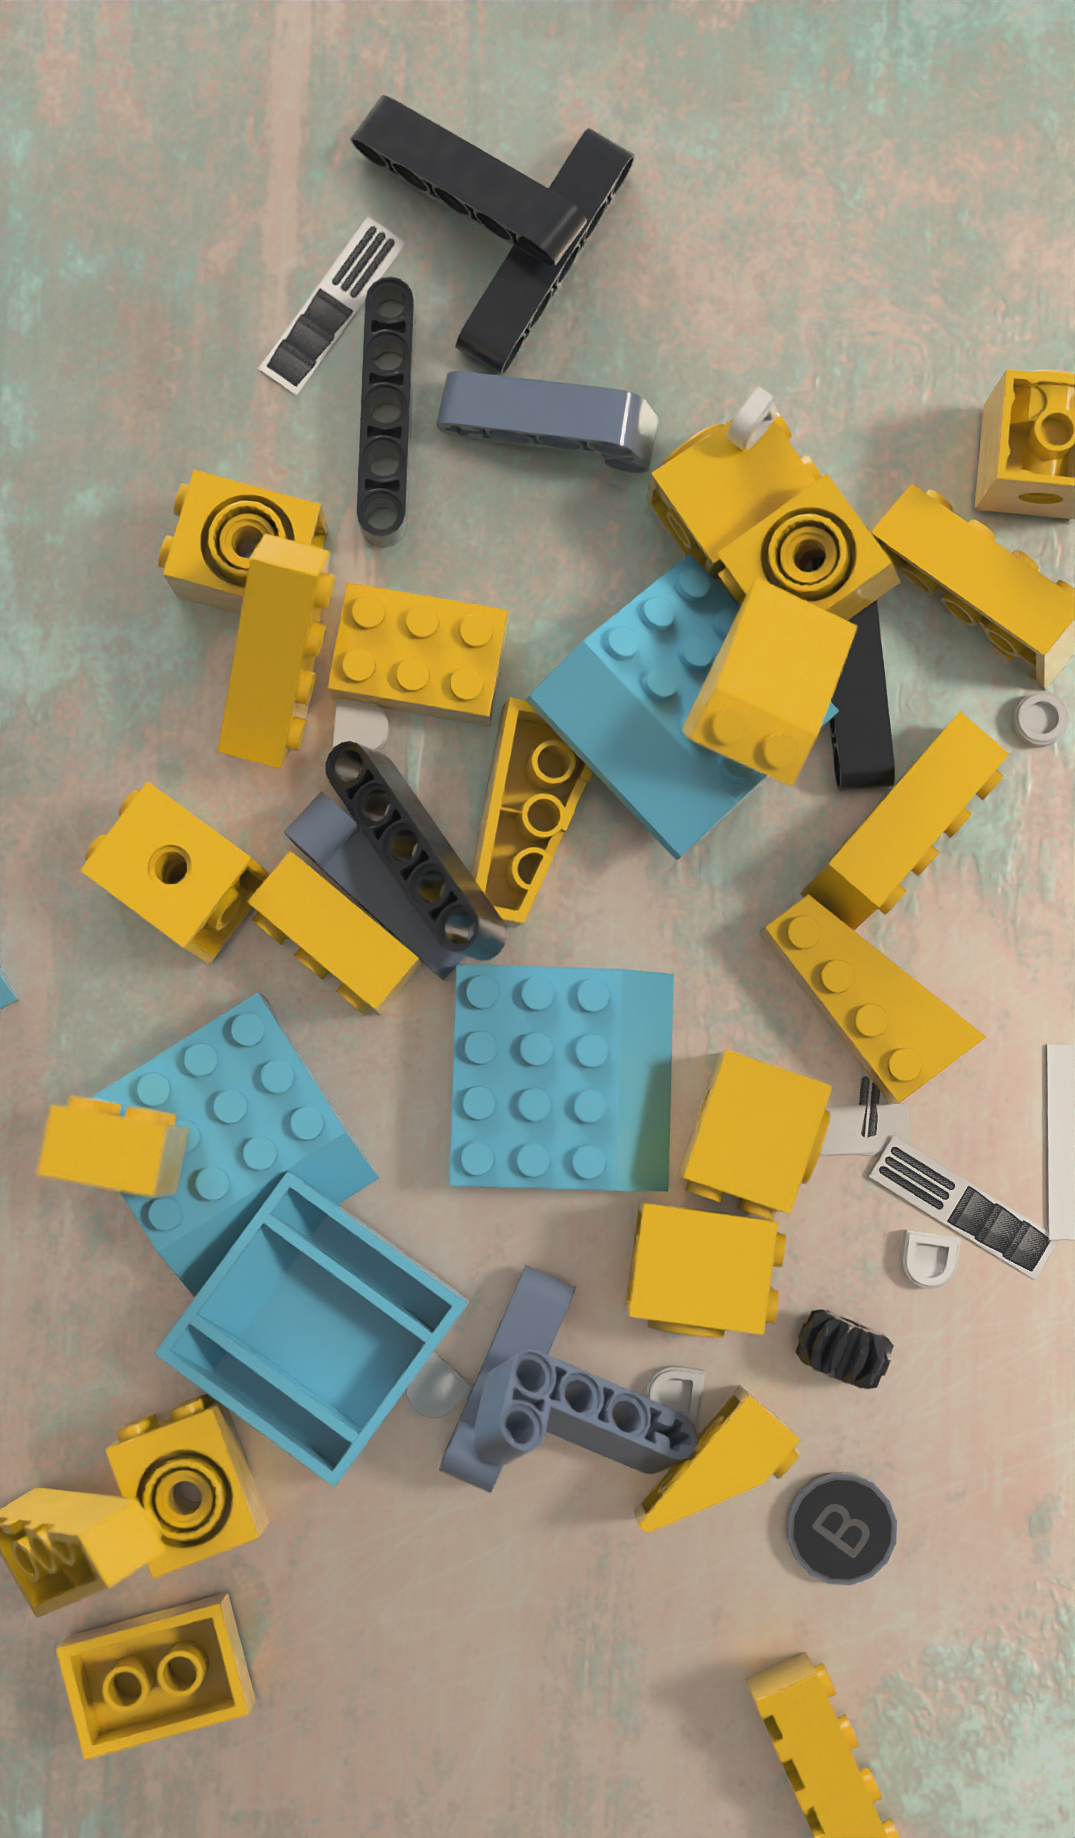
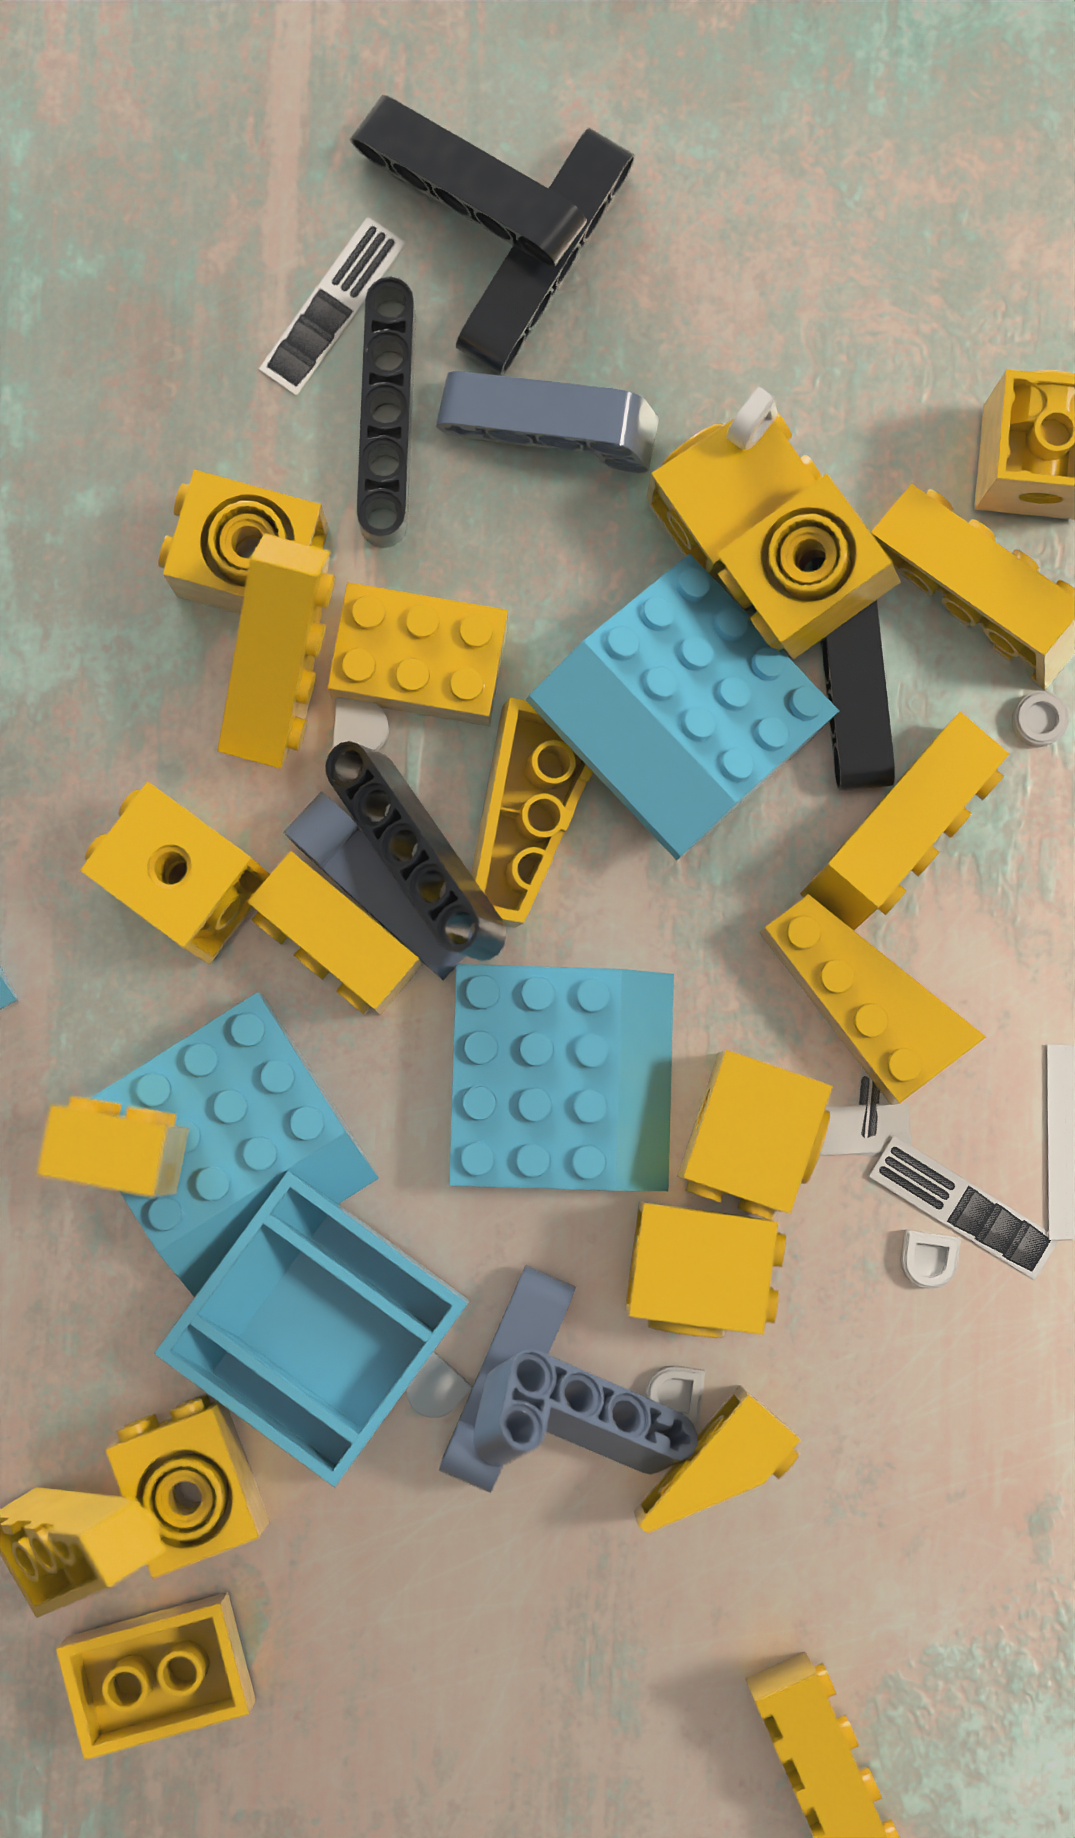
yellow slope [681,577,858,787] -> none
black tile [787,1472,897,1585] -> none
black gear [795,1309,894,1389] -> none

